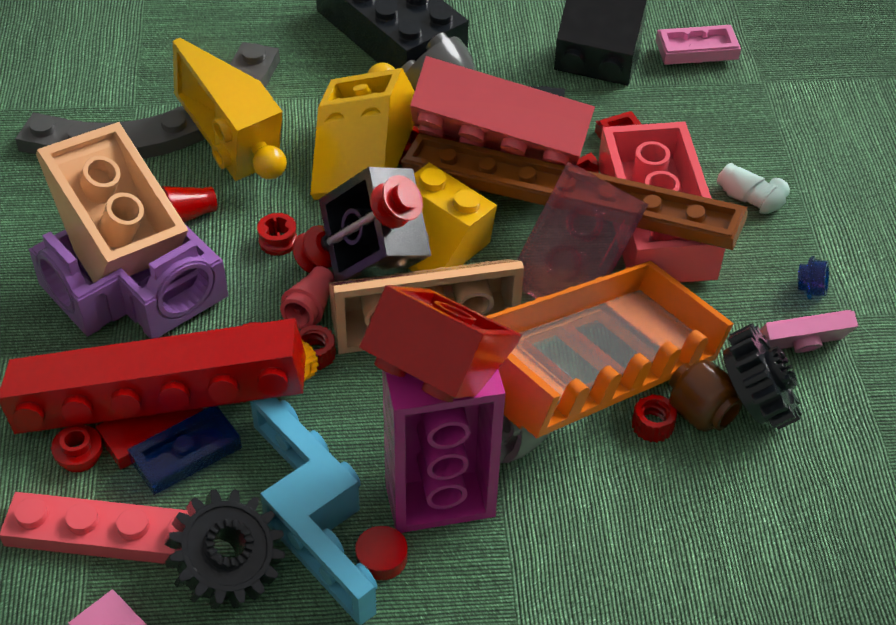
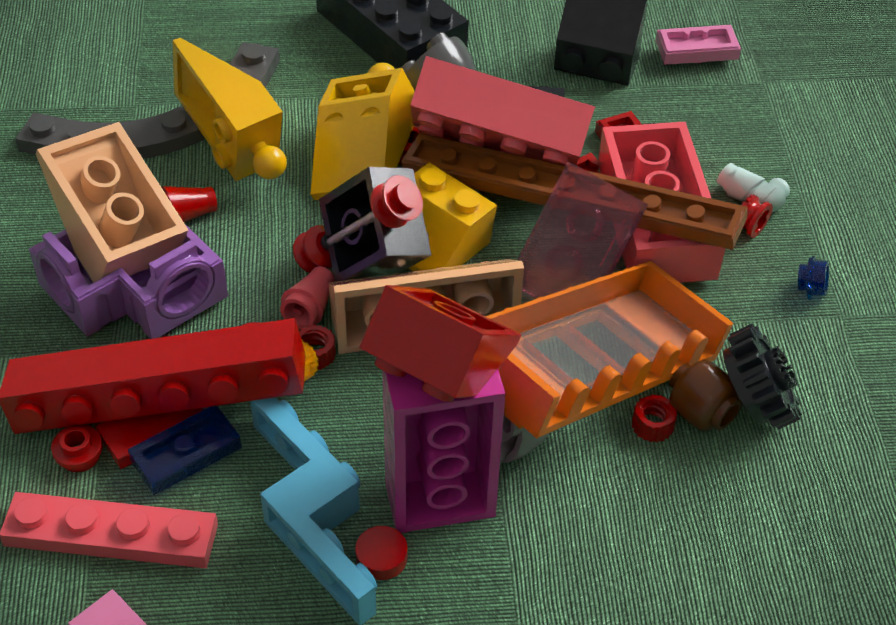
black gear [164,489,285,609] -> none
red bush [257,213,297,256] -> none
bright pink plate [760,310,858,353] -> none
none -> red bush [742,194,773,238]

